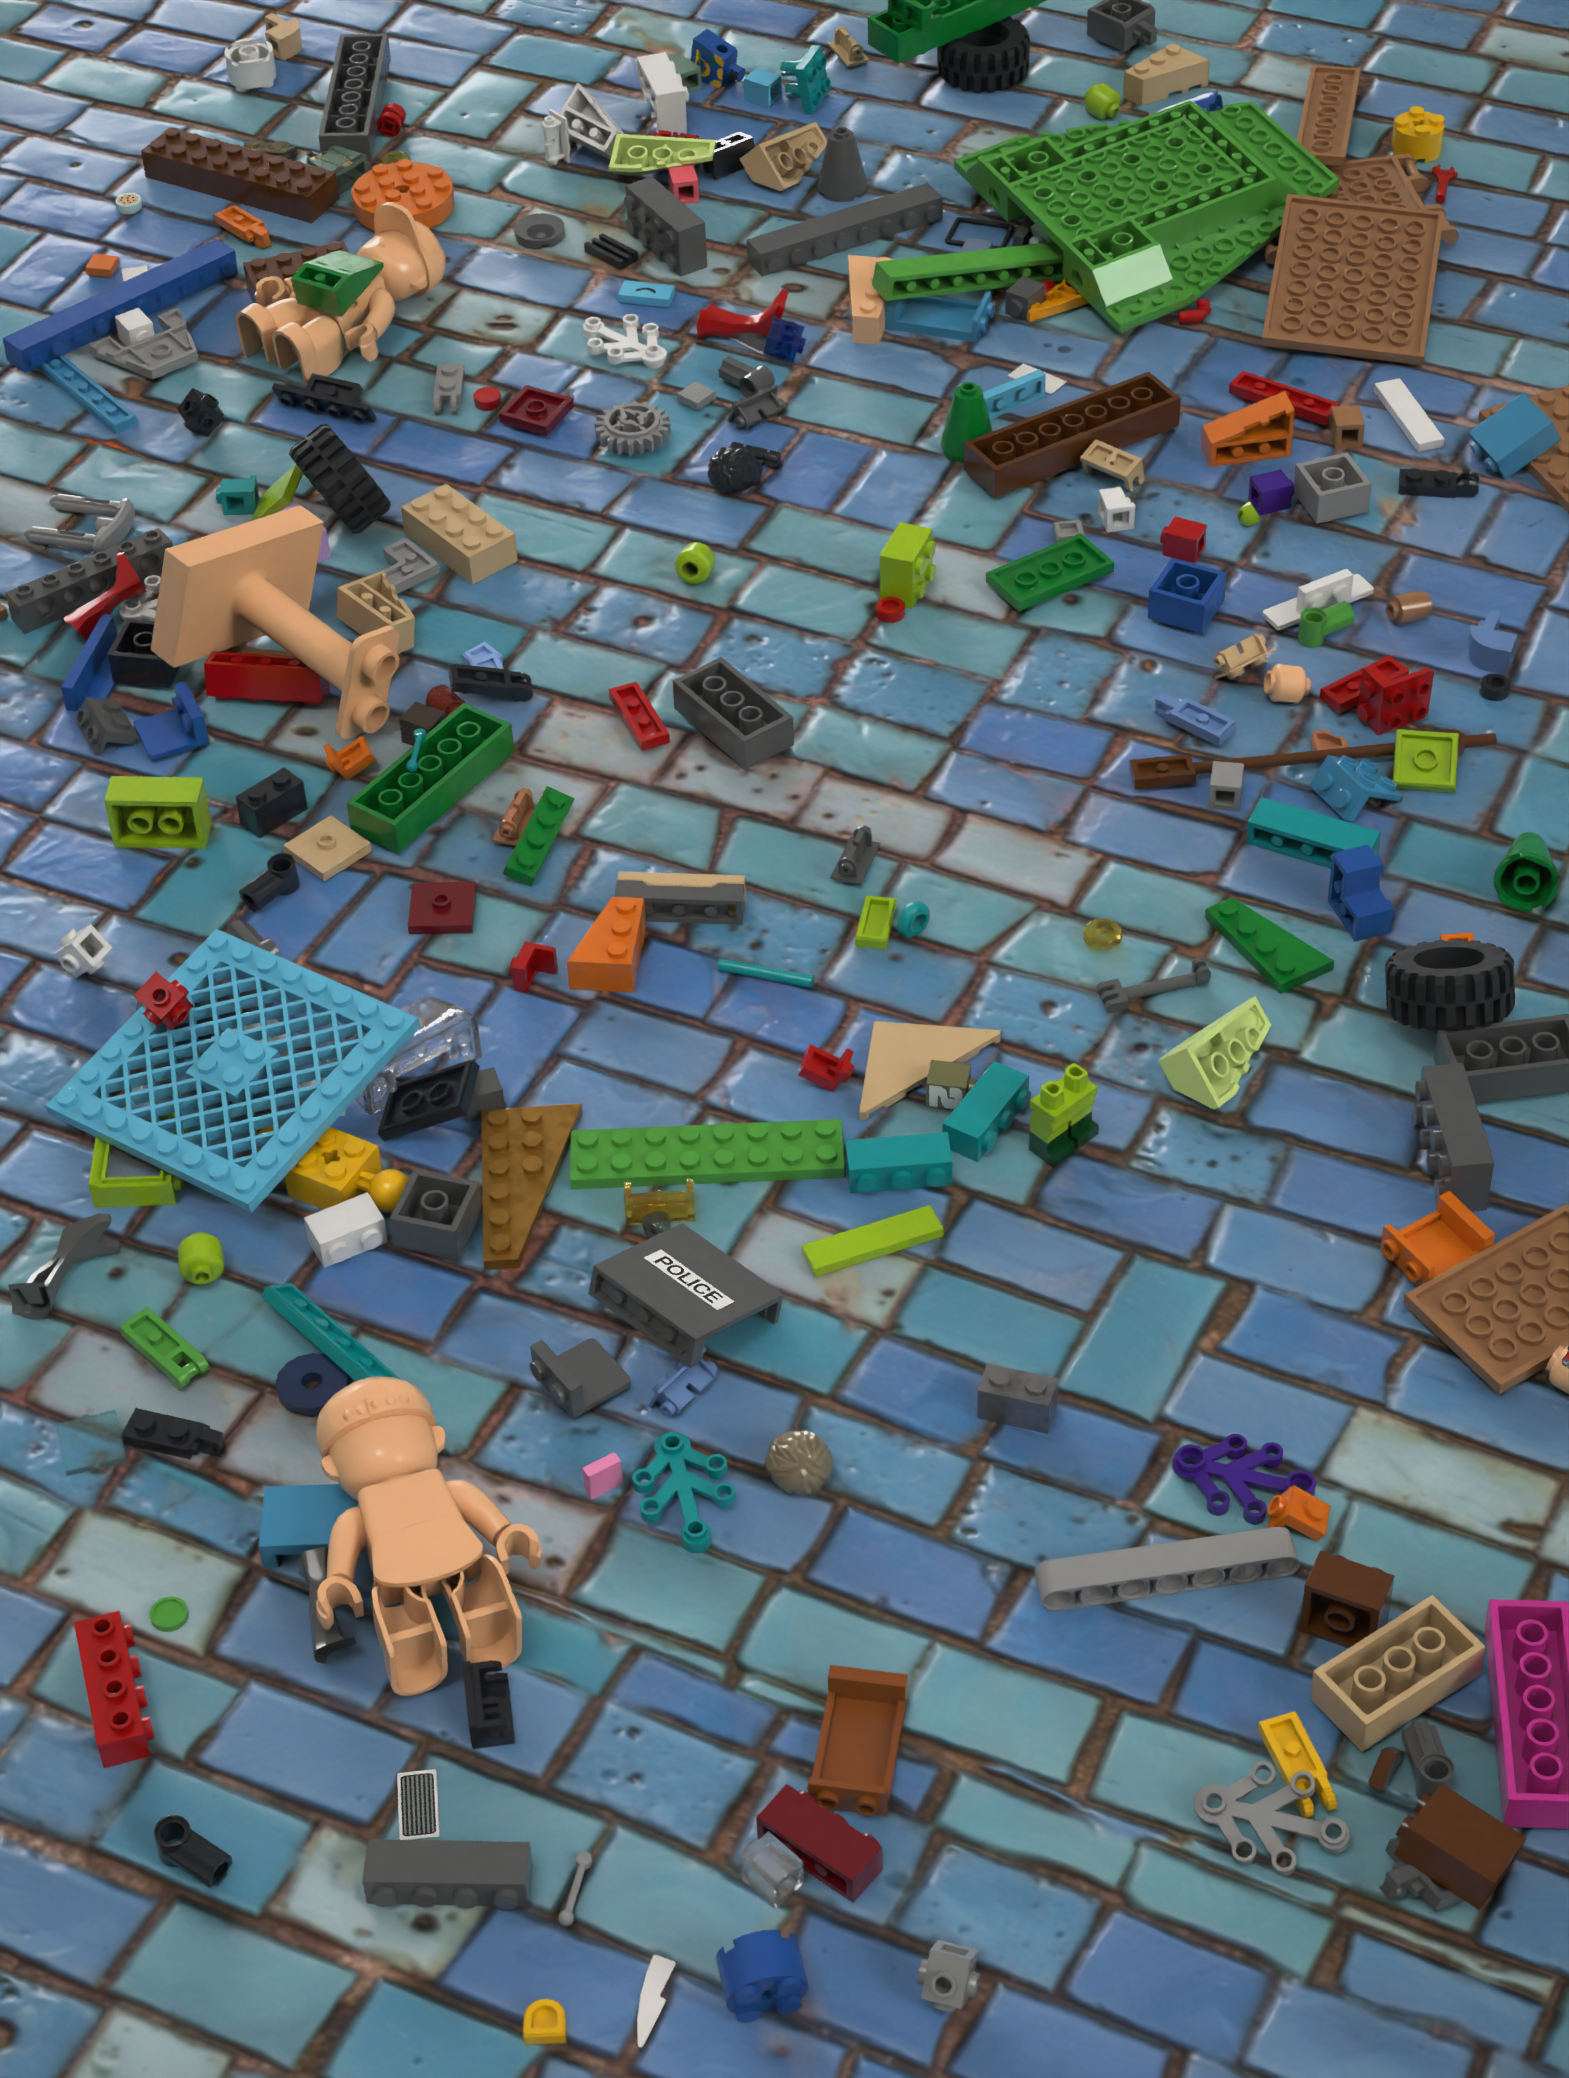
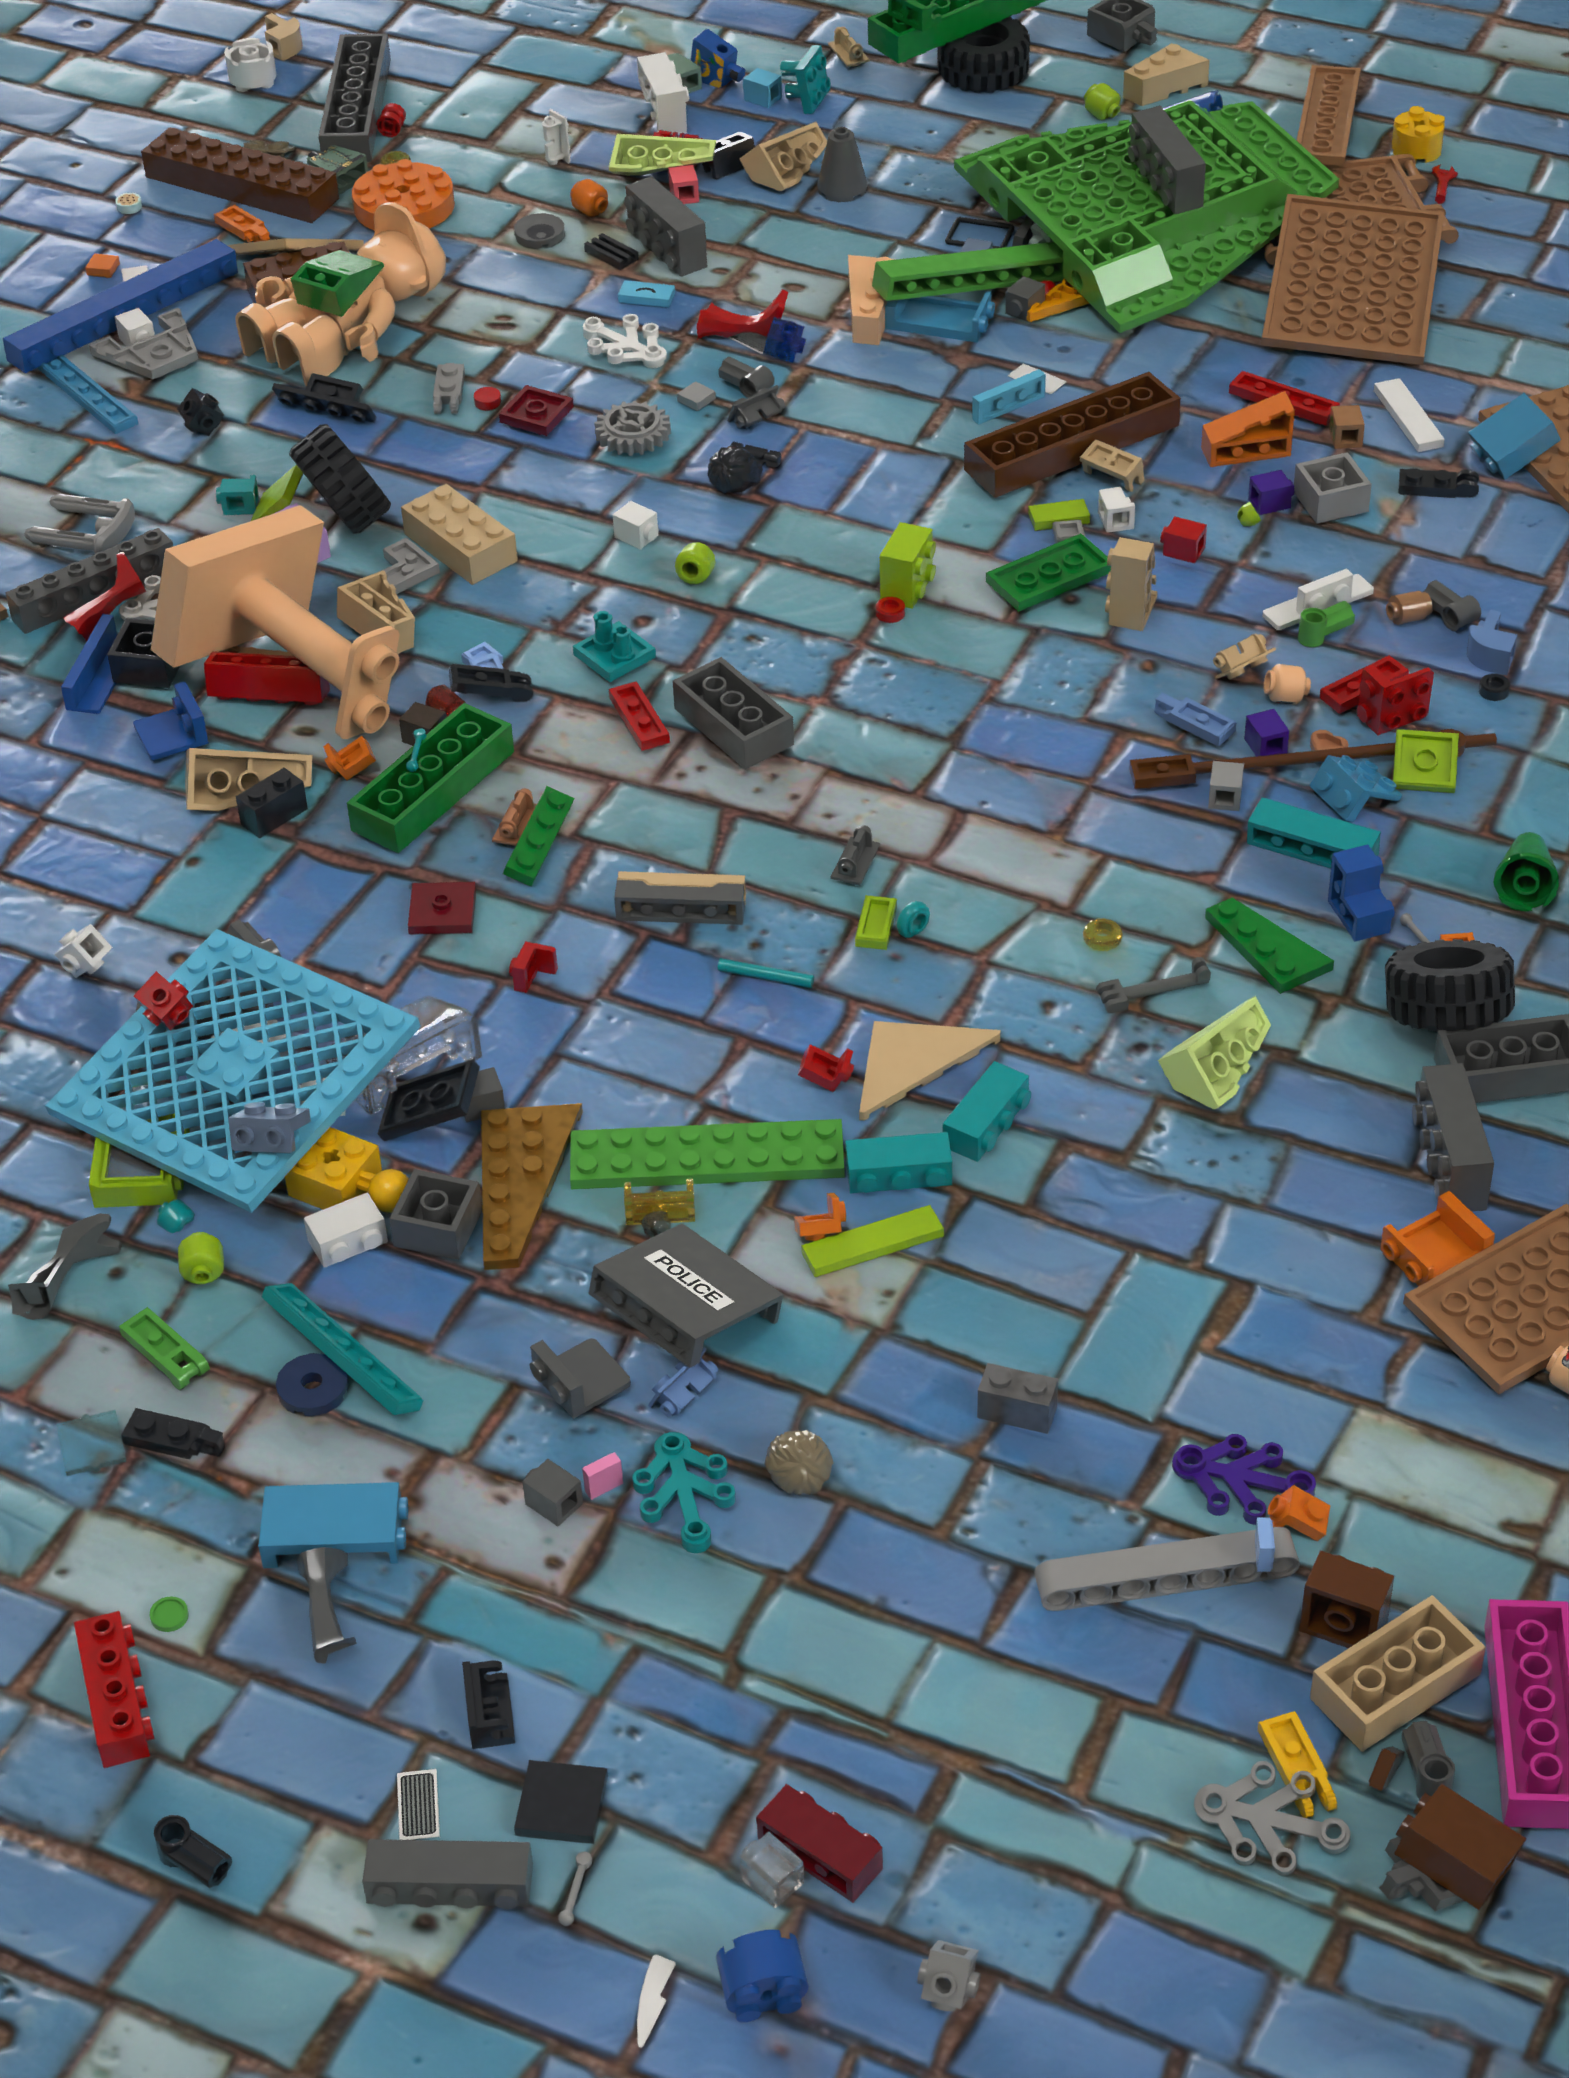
dark grey bracket [76,697,138,755] -> none
lime brick [104,776,212,849] -> none
black piece [239,853,300,912] -> none
tan plate [283,815,372,882] -> none
light nougat piece [316,1377,542,1696] -> none
yellow tile [523,1999,567,2045] -> none
white wedge [559,83,624,160] -> none
orange wedge [567,897,646,993] -> none
dark grey brick [746,183,943,276] -> none
dark orange panel [807,1665,908,1816] -> none
olive brick [926,1060,977,1110] -> none
green cone [940,382,993,463] -> none
lime hips [1029,1063,1099,1167] -> none
blue brick [1148,558,1226,634] -> none
red arm [1178,298,1212,325] -> none
none -> teal piece [157,1199,195,1233]
none -> tan wedge [185,748,312,811]
none -> tan tile [227,238,364,255]
none -> sand blue bracket [228,1102,311,1153]
none -> black tile [514,1760,608,1844]
none -> dark grey brick [522,1459,583,1526]
none -> orange head [570,179,608,217]
none -> teal plate [573,611,656,682]
none -> white brick [613,501,659,549]
none -> orange bracket [794,1193,846,1241]
none -> lime tile [1028,499,1090,531]
none -> tan wedge [1105,537,1158,631]
none -> dark grey brick [1128,105,1206,215]
none -> dark purple brick [1244,709,1289,756]
none -> light blue tile [1255,1517,1275,1572]
none -> light grey hinge [1400,913,1430,943]
none -> dark grey piece [1423,580,1481,631]

